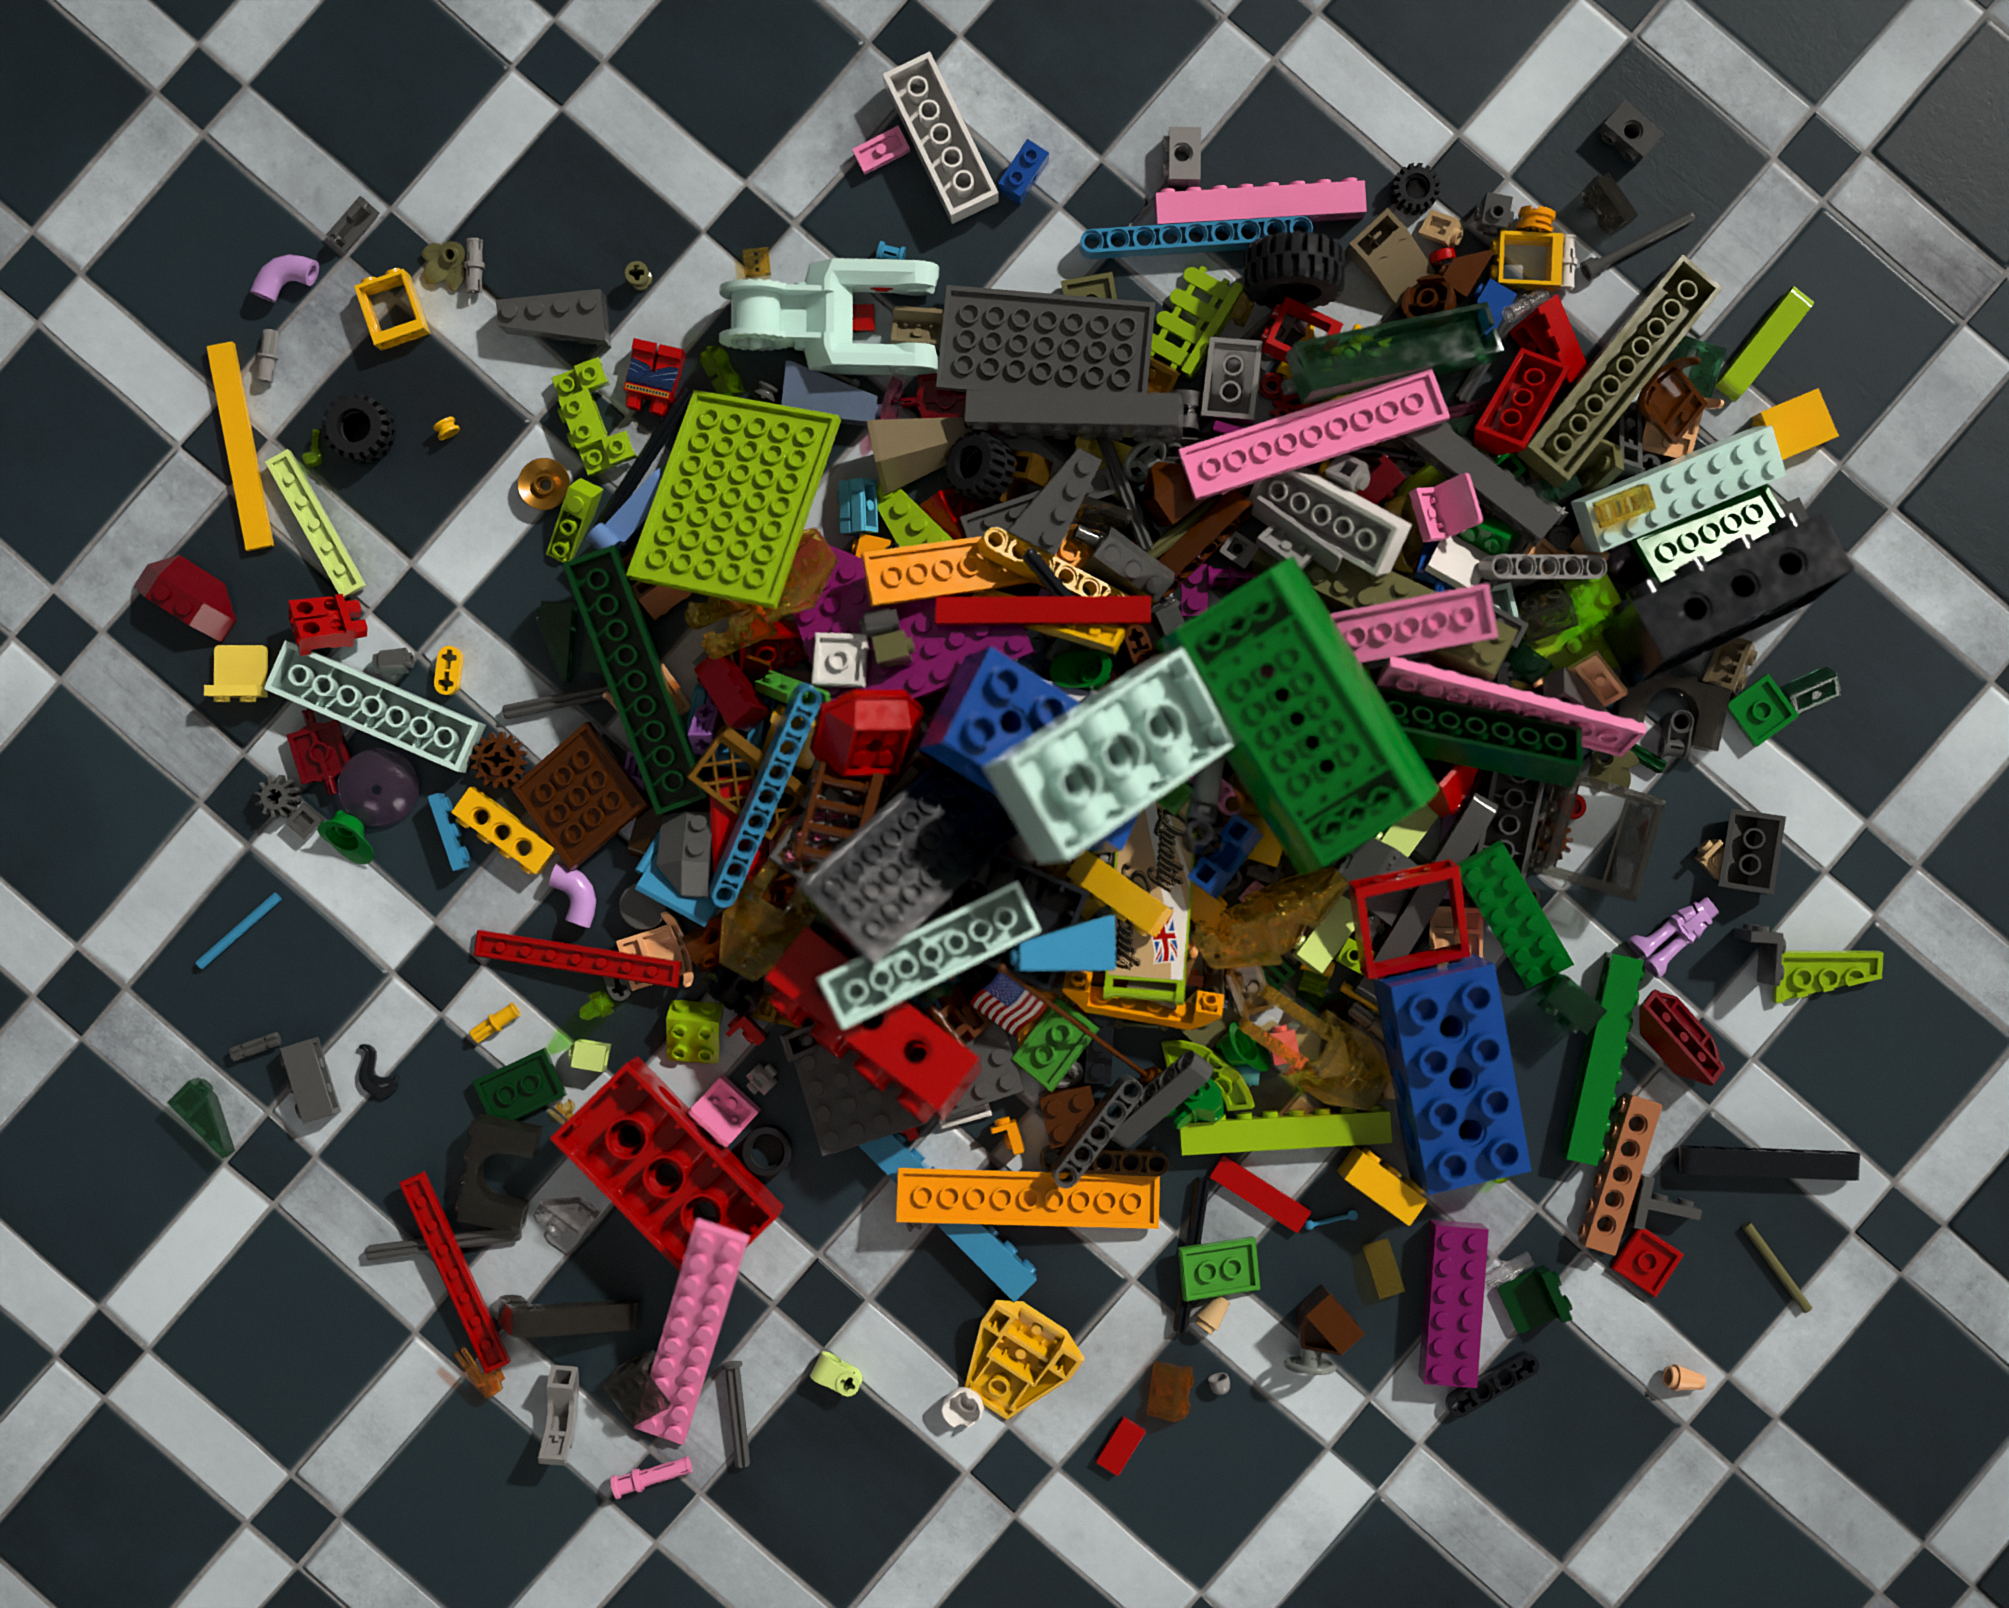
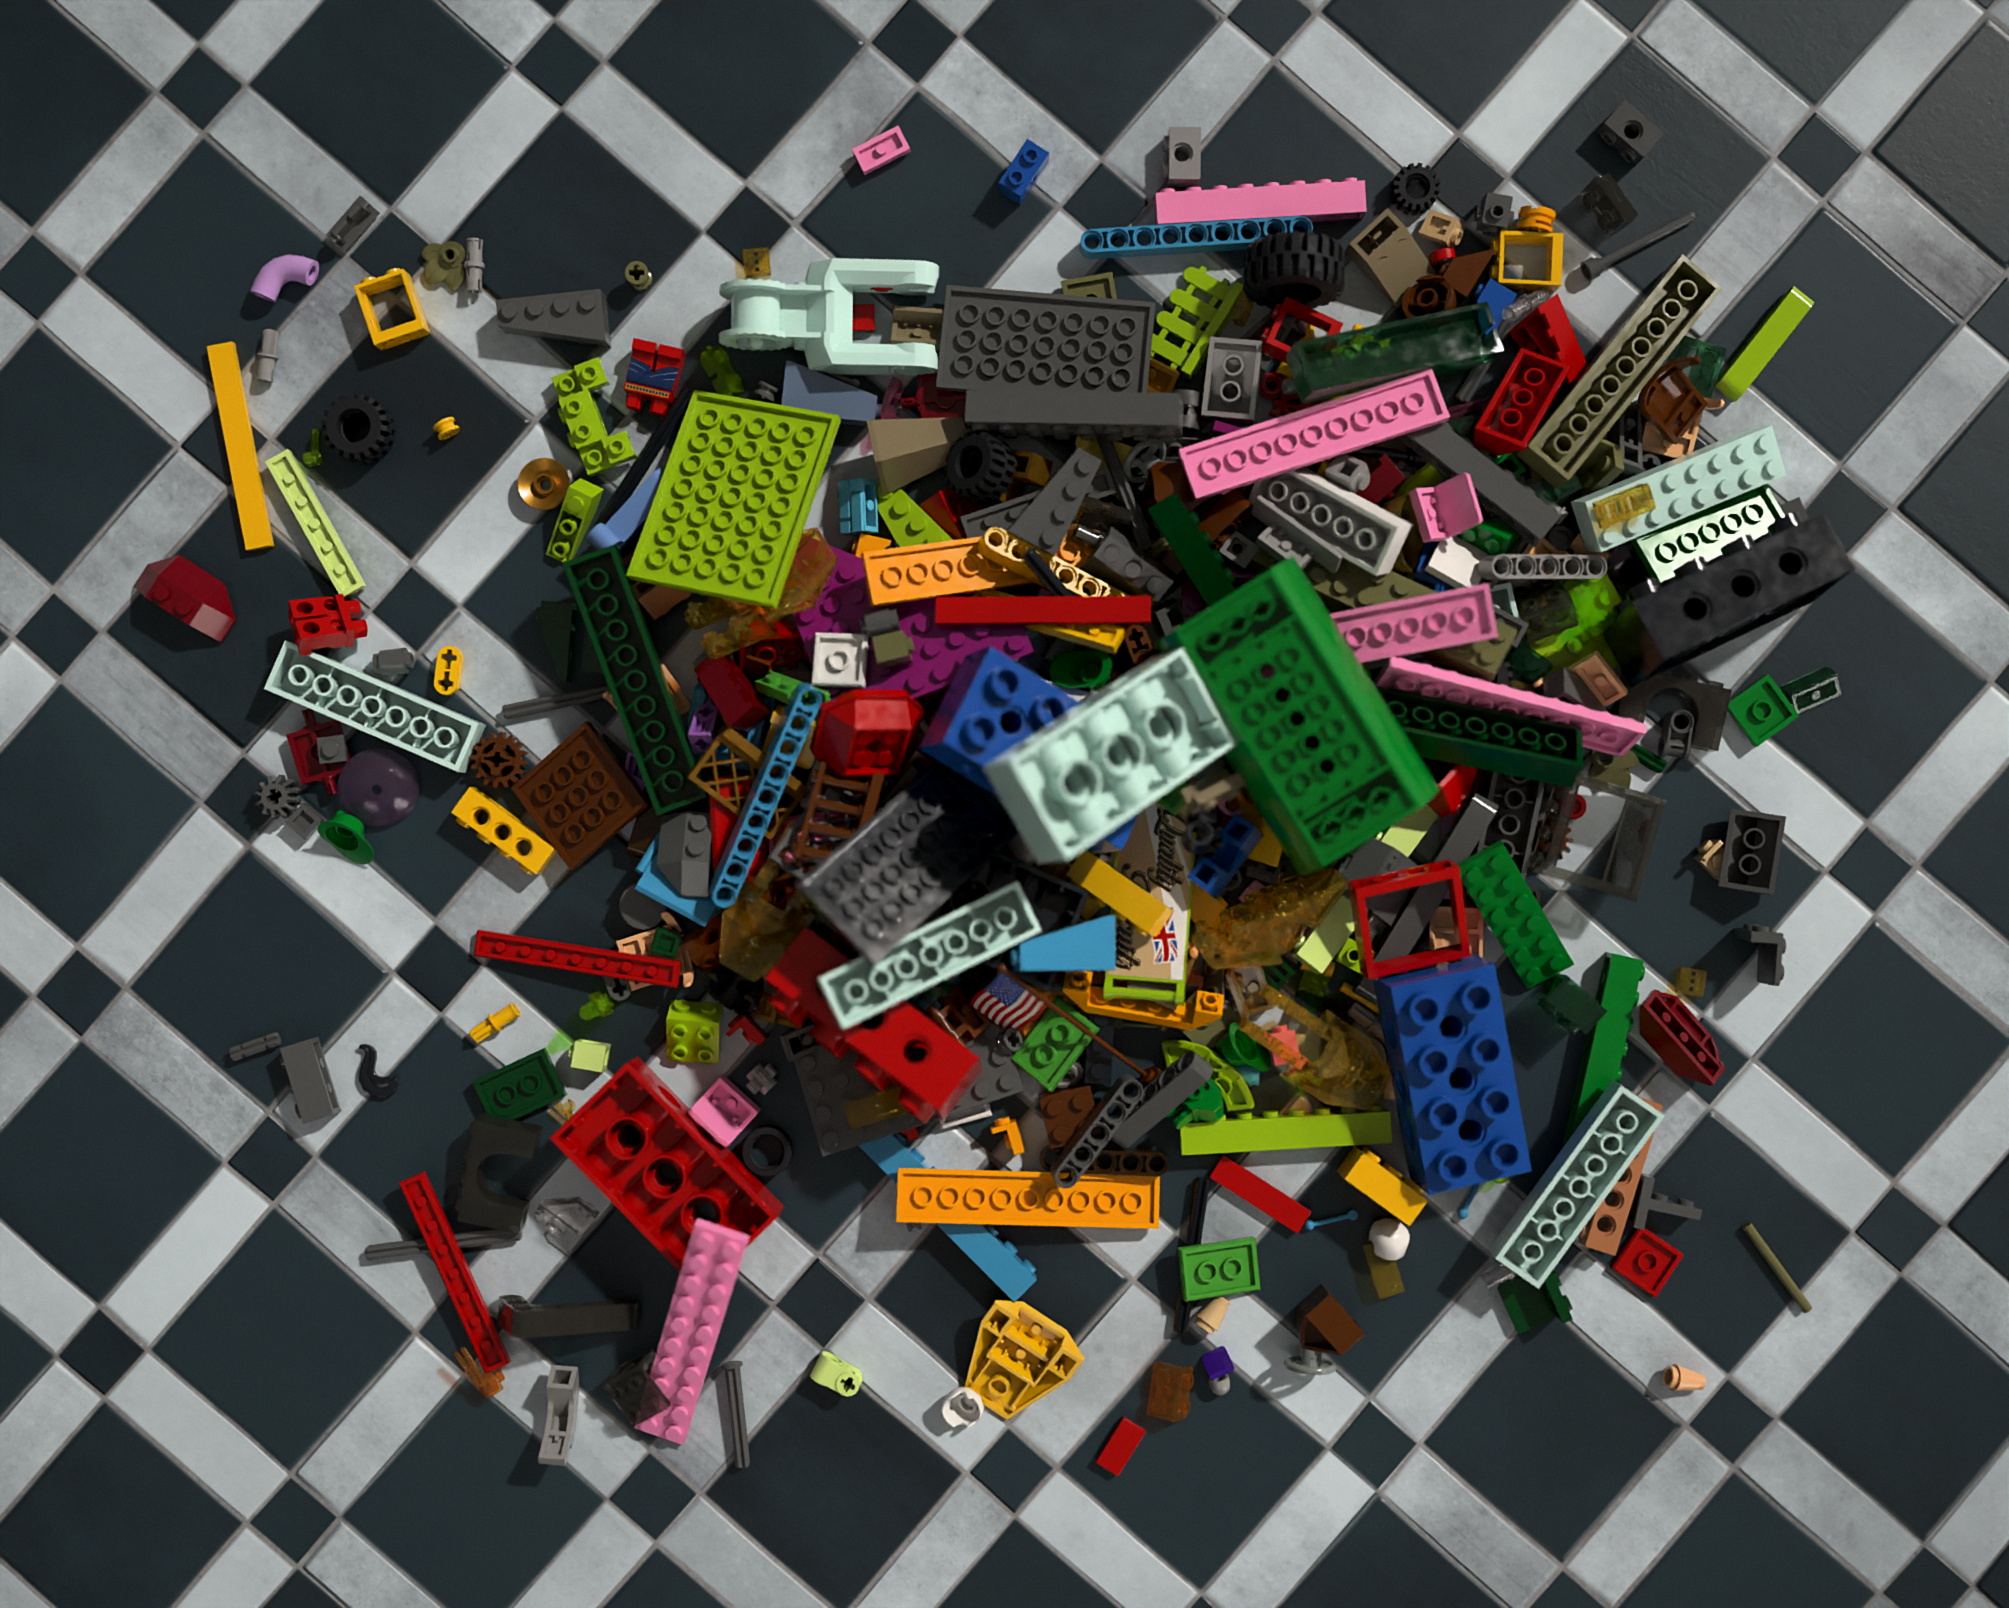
clear green slope [167,1077,235,1158] -> none
dark azure bar [196,892,282,969] -> none
light yellow bracket [204,645,268,702] -> none
dark azure plate [427,793,470,871] -> none
lavender cylinder [549,862,596,928] -> none
bright pink pin [610,1456,692,1499] -> none
dark azure bush [876,241,906,260] -> none
white brick [883,51,998,224] -> none
magenta brick [1418,1220,1489,1388] -> none
black beam [1445,1351,1539,1417] -> none
white pin [1558,234,1578,291] -> none
lavender piece [1627,897,1719,979] -> none
black beam [1677,1145,1860,1181] -> none
dark tan bracket [1702,637,1758,696] -> none
yellow brick [1752,388,1839,460] -> none
lime wing [1772,950,1884,1004] -> none
none -> dark grey plate [317,735,348,764]
none -> dark green tile [649,925,683,959]
none -> clear yellow slope [844,1087,906,1130]
none -> dark grey bush [996,1028,1023,1054]
none -> dark green wedge [1147,492,1236,608]
none -> dark tan bracket [1180,768,1246,815]
none -> dark purple slope [1201,1346,1235,1380]
none -> white hair [1369,1218,1410,1260]
none -> dark azure hinge [1458,1183,1480,1219]
none -> light aqua brick [1489,1080,1665,1289]
none -> clear yellow tile [1675,967,1707,997]

